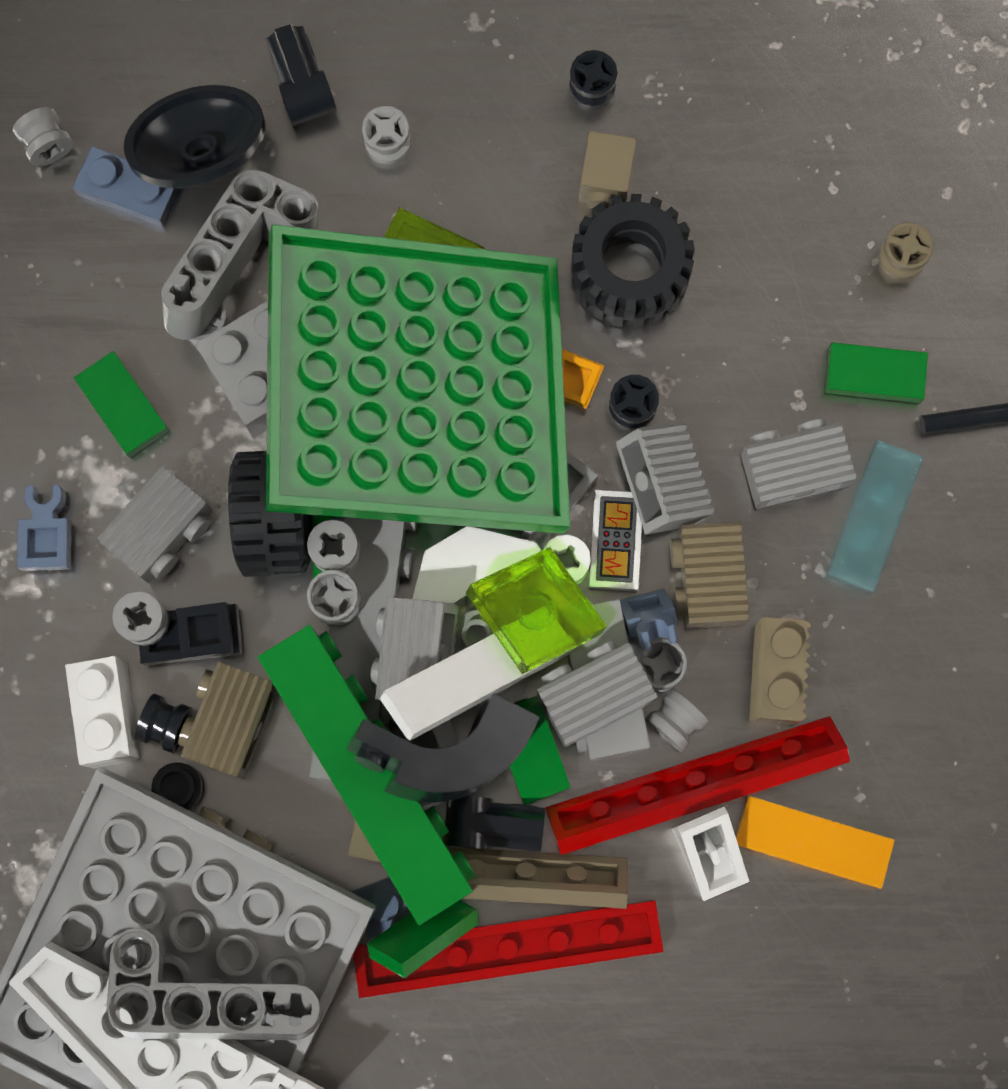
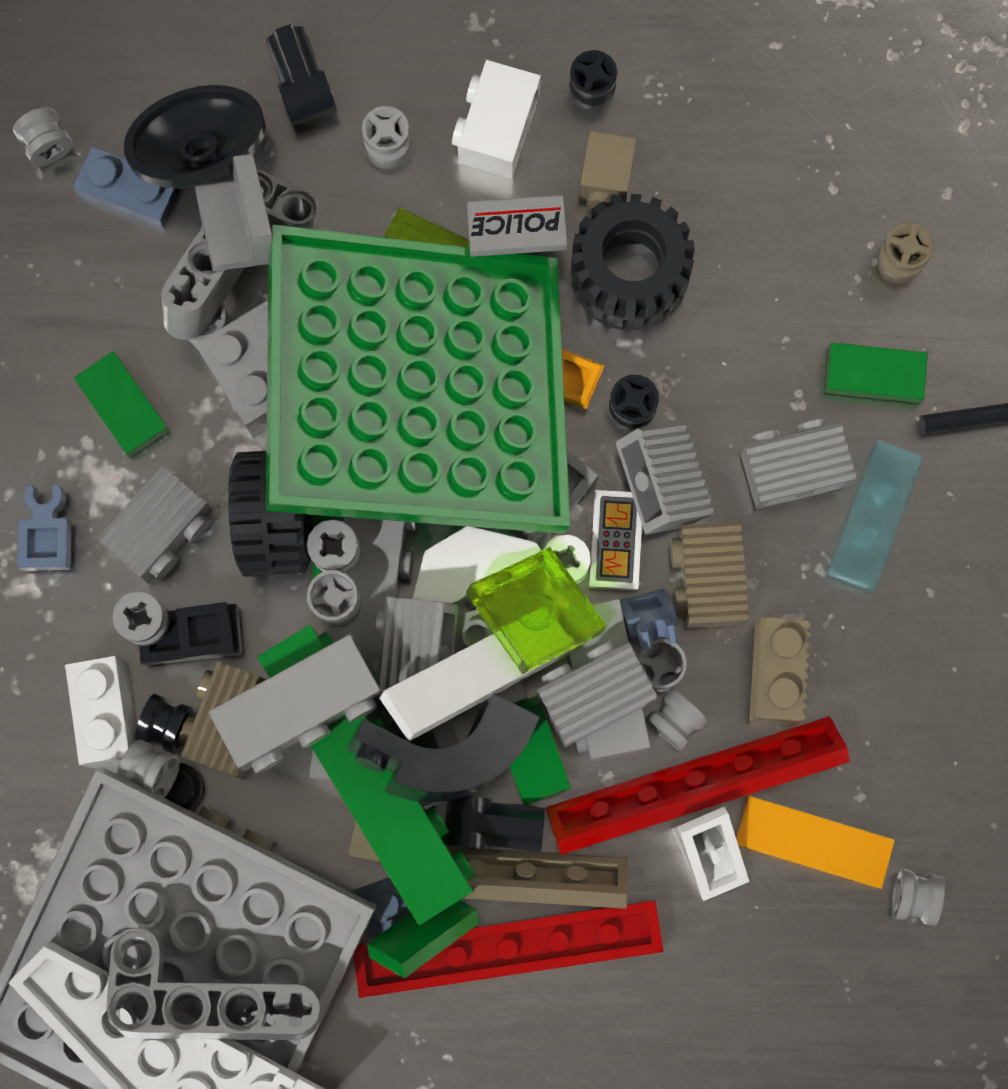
none -> light grey wheel [117,740,180,798]
none -> light grey panel [195,154,272,272]
none -> light grey brick [208,635,383,774]
none -> white brick [452,60,541,180]
none -> light grey panel [467,195,568,257]
none -> light grey wheel [892,868,945,926]

